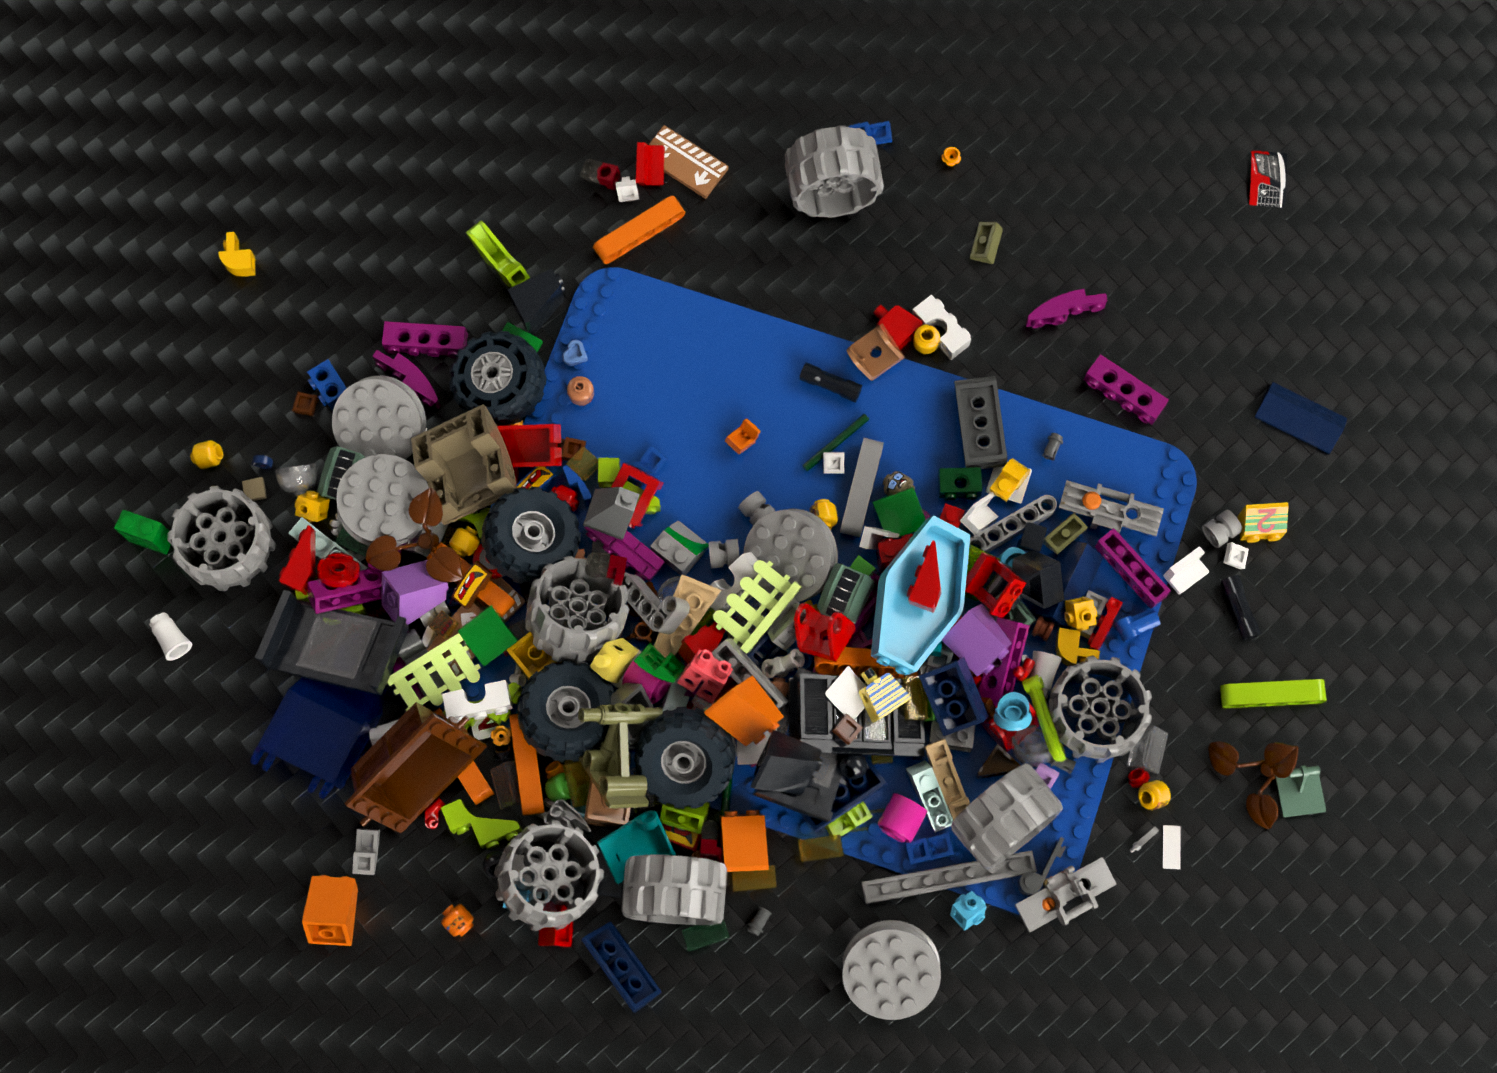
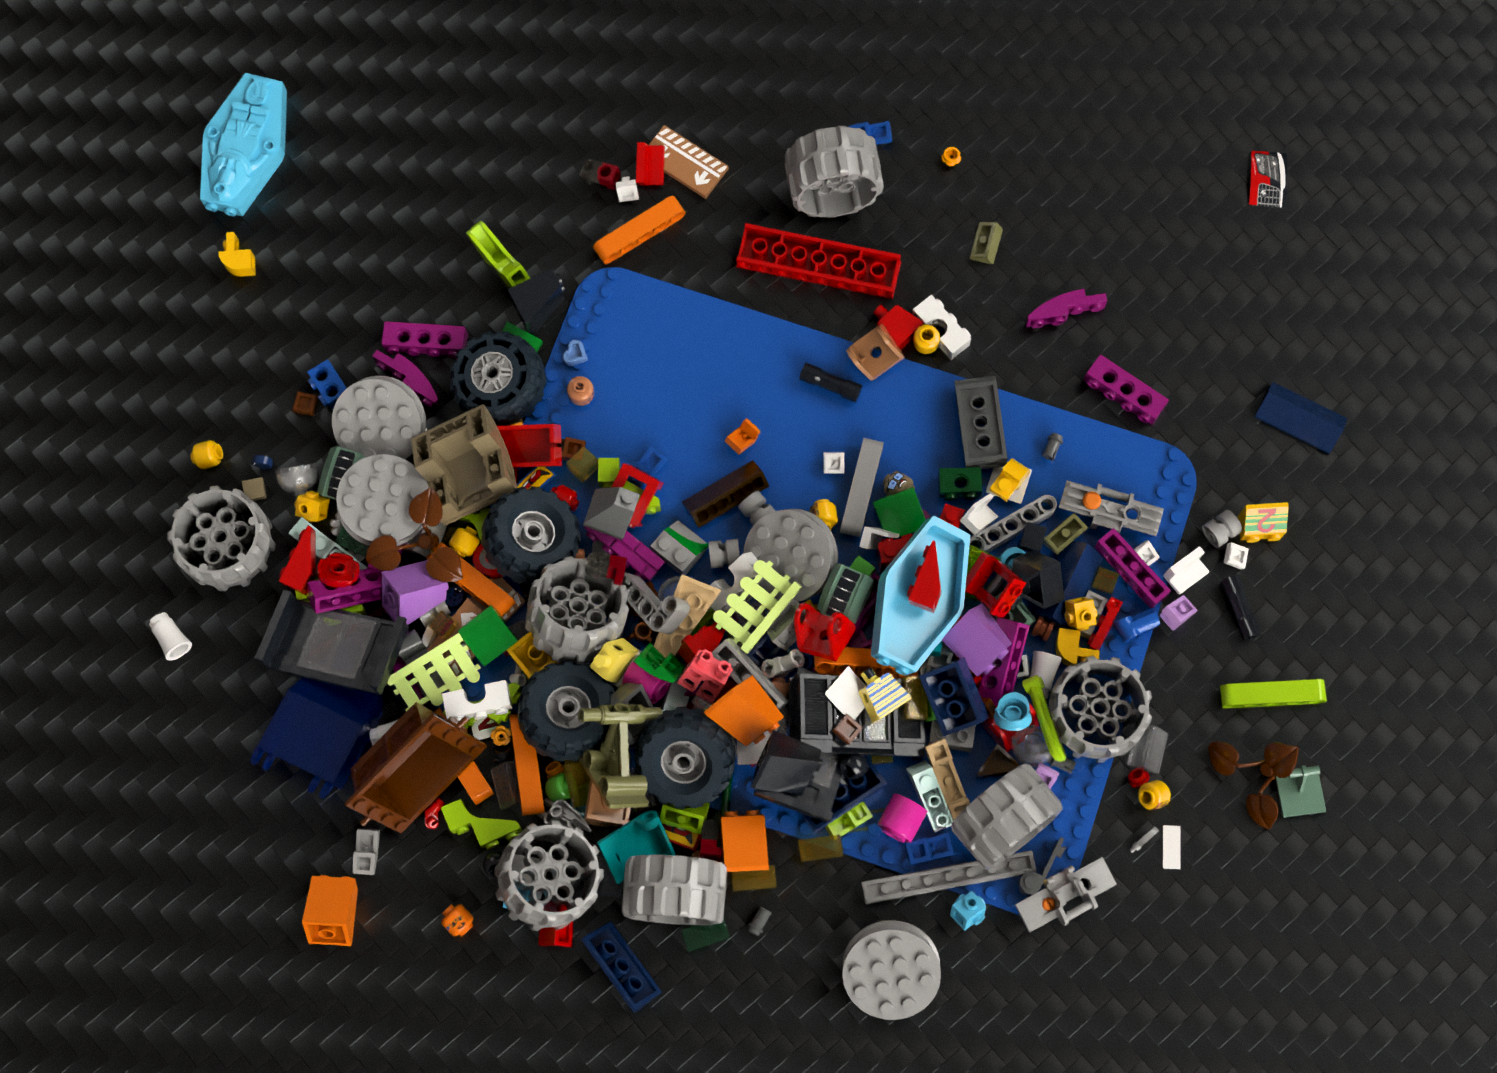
green brick [114,510,171,555] -> none
slope [451,561,493,609] -> none
blue slope [562,465,592,506] -> none
dark green bar [802,414,869,472] -> none
red arm [1013,658,1035,681] -> none
none -> medium azure container [200,73,287,216]
none -> dark brown brick [682,460,769,528]
none -> red tile [736,223,901,299]
none -> clear yellow tile [1092,567,1119,595]
none -> white tile [1134,540,1160,566]
none -> lavender slope [1160,595,1198,630]

